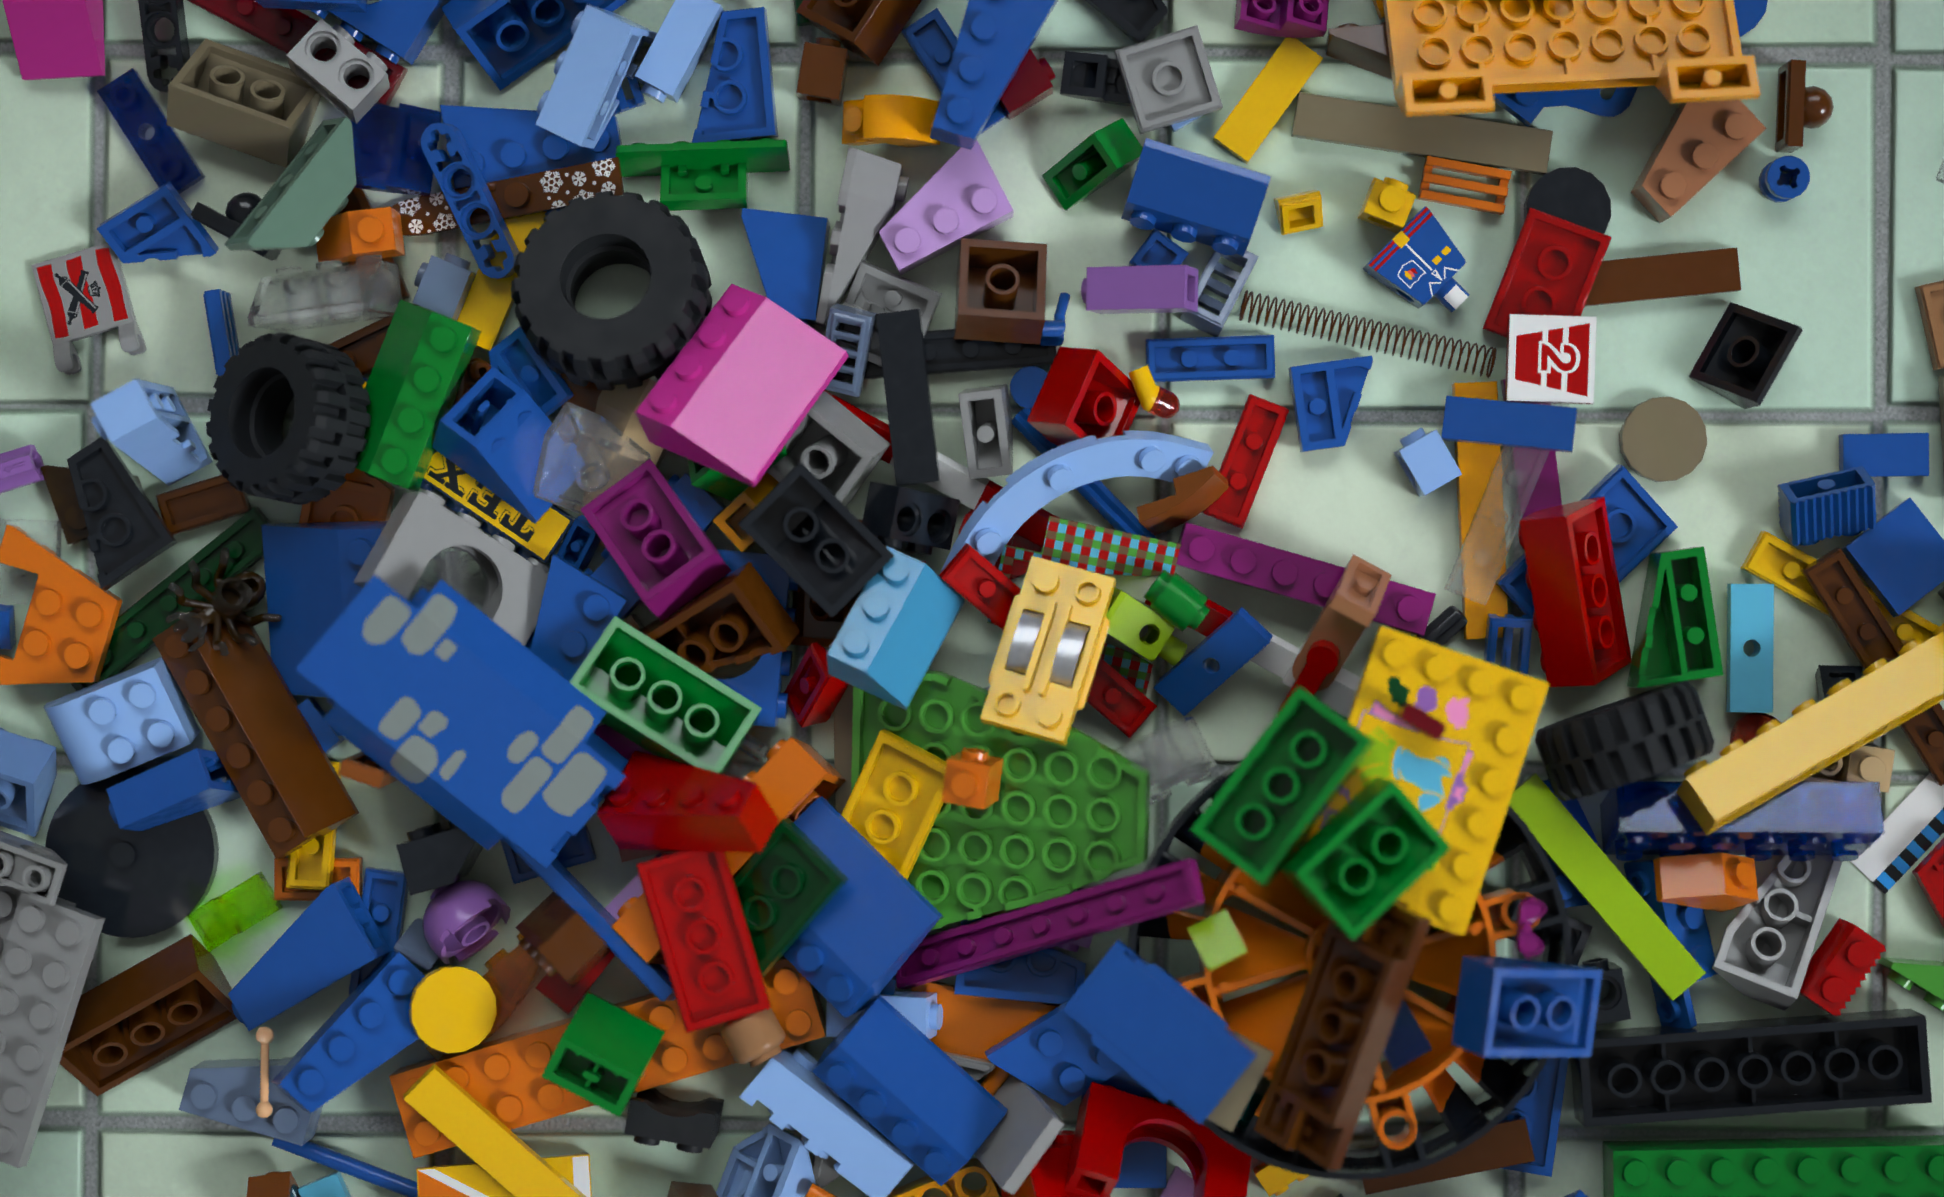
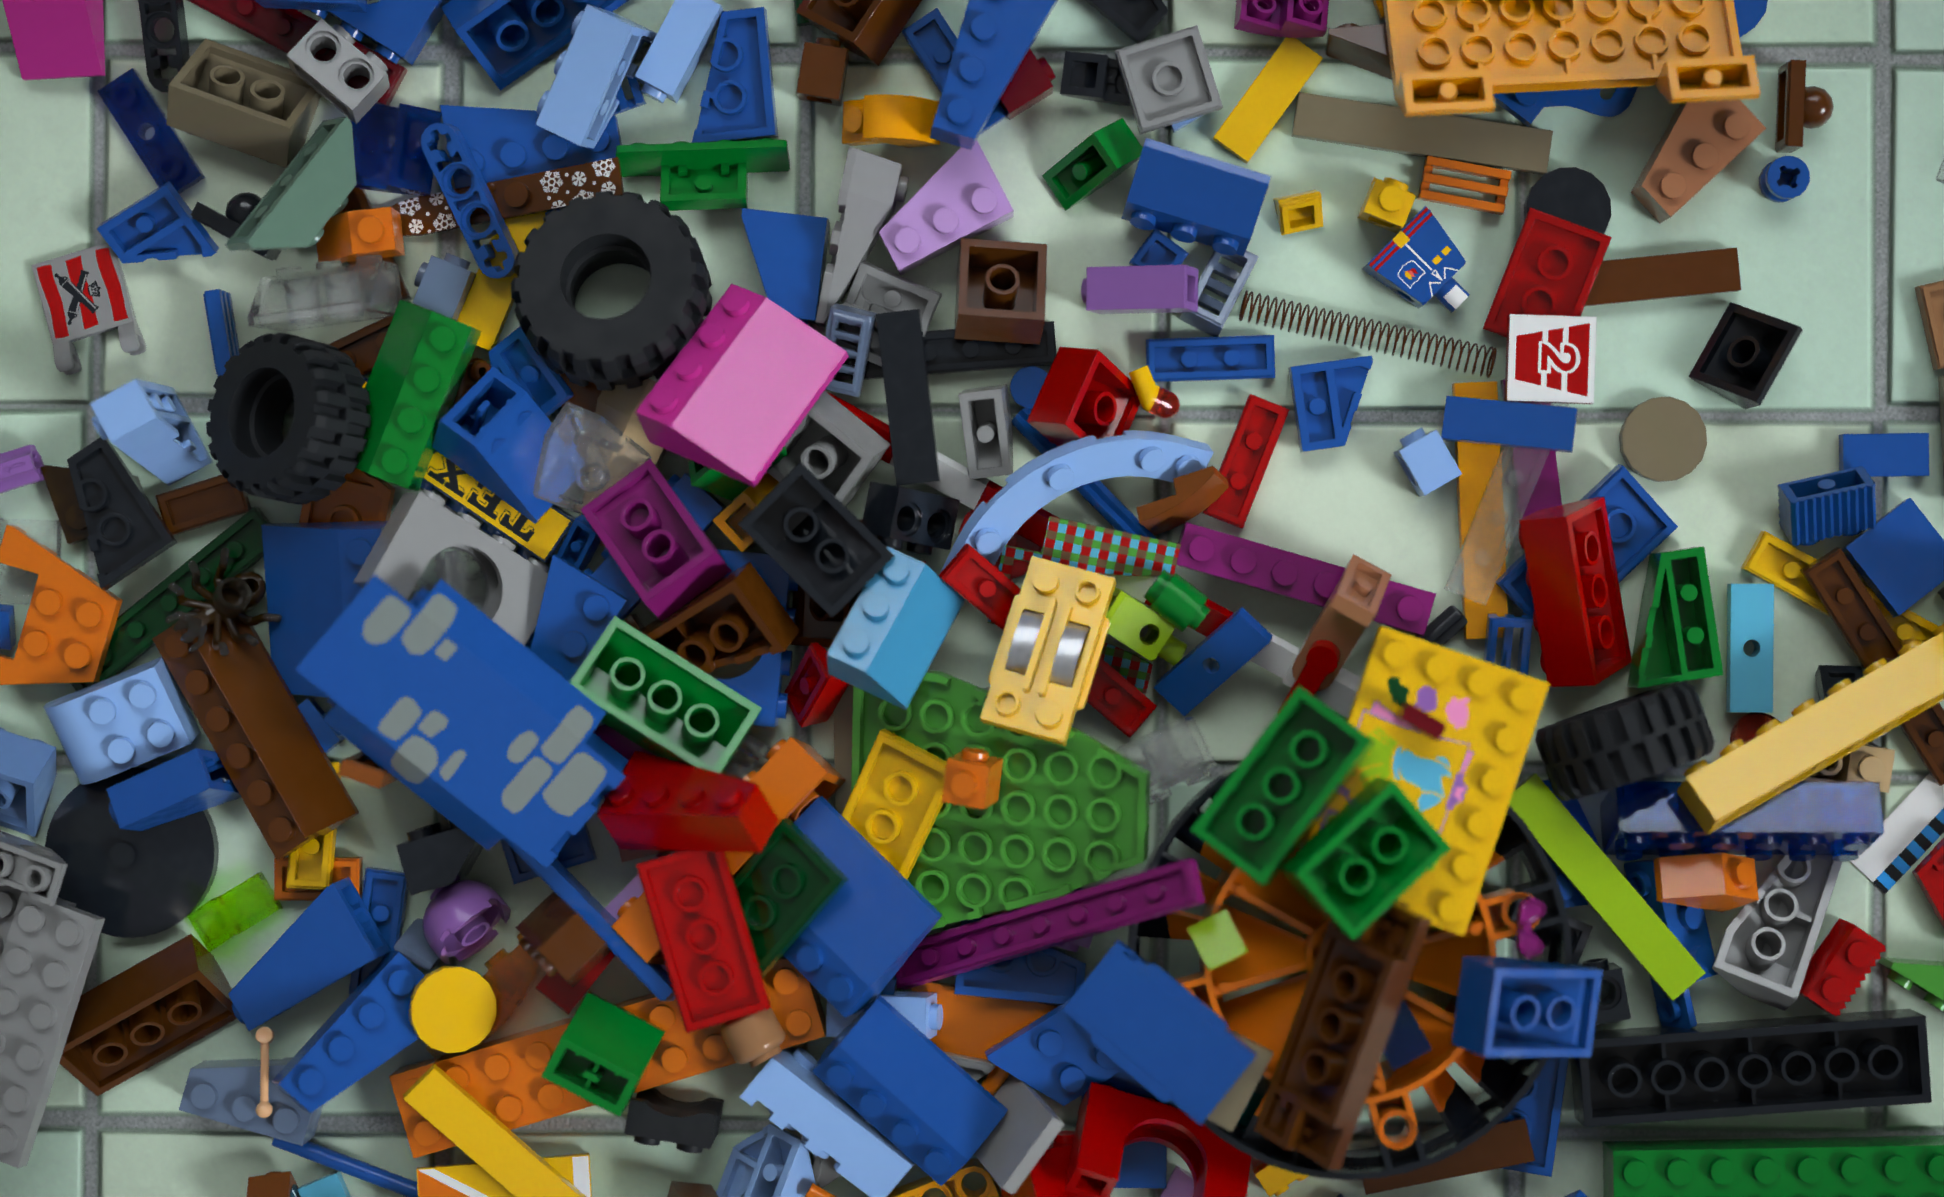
blue hand [1040,292,1070,346] -> none

